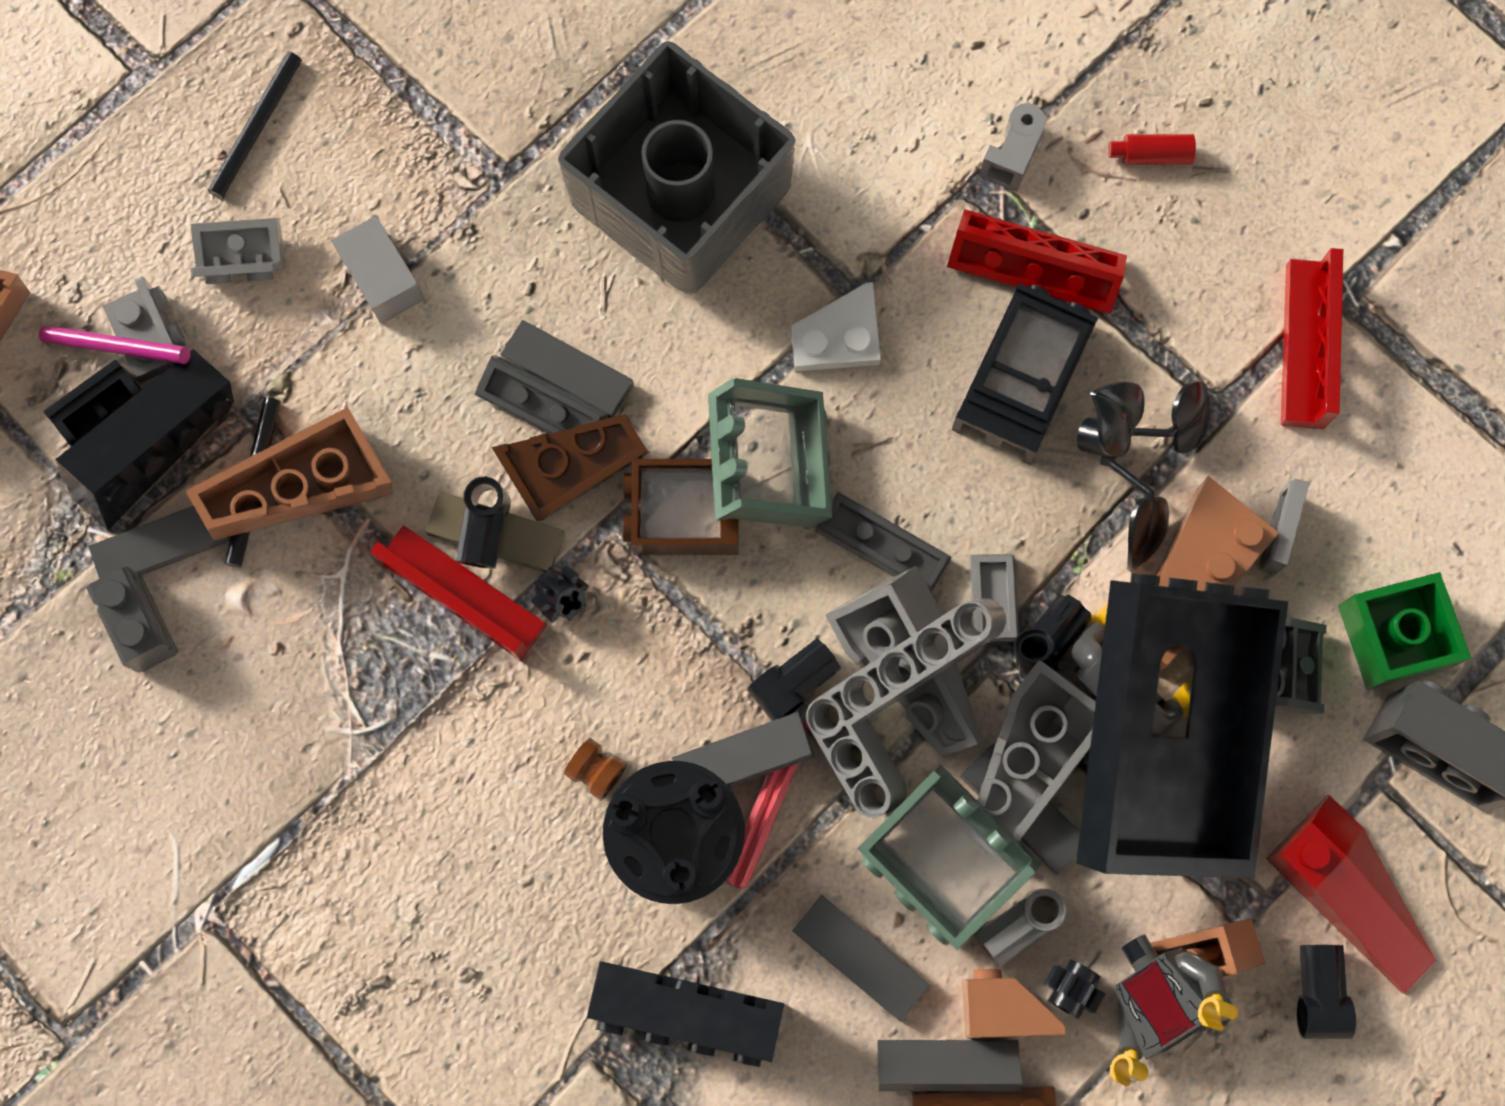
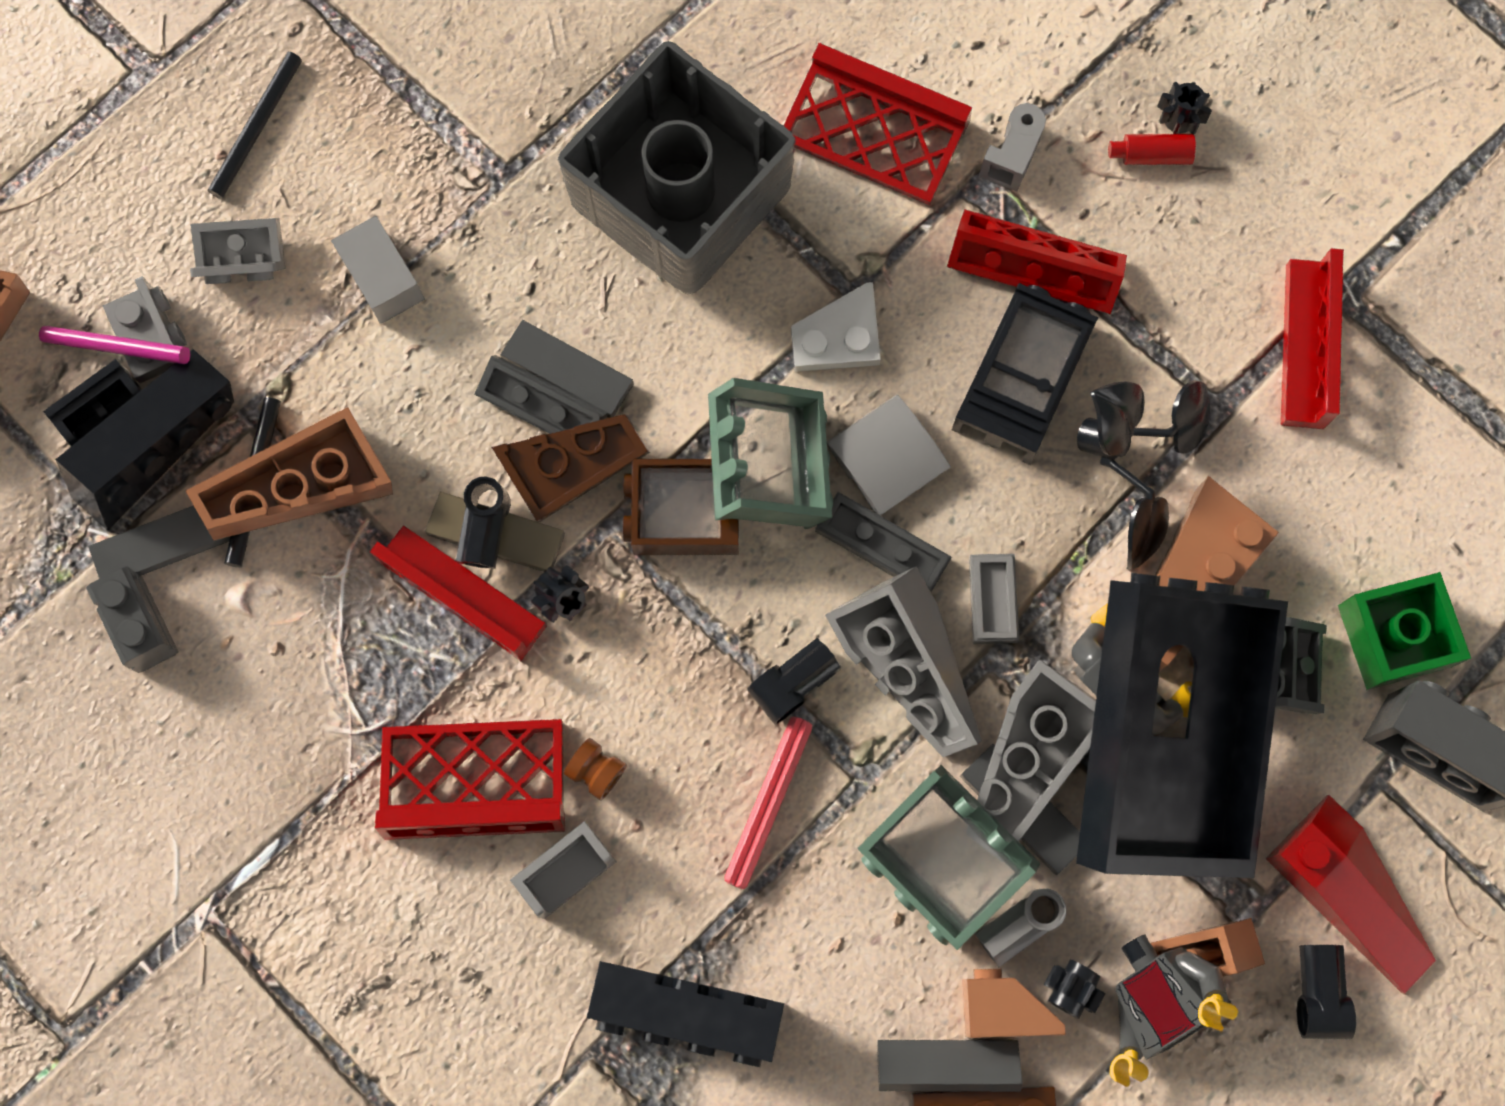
black piece [603,761,745,904] -> none
dark grey tile [672,712,815,788] -> none
dark grey tile [792,894,929,1022] -> none
light grey beam [806,598,1006,818] -> none
black piece [1014,594,1092,679] -> none
light grey tile [1259,478,1310,575] -> none
none -> red fence [375,719,565,840]
none -> light grey panel [510,821,617,919]
none -> red fence [783,43,972,206]
none -> light grey slope [827,395,951,515]
none -> black gear [1157,82,1212,134]

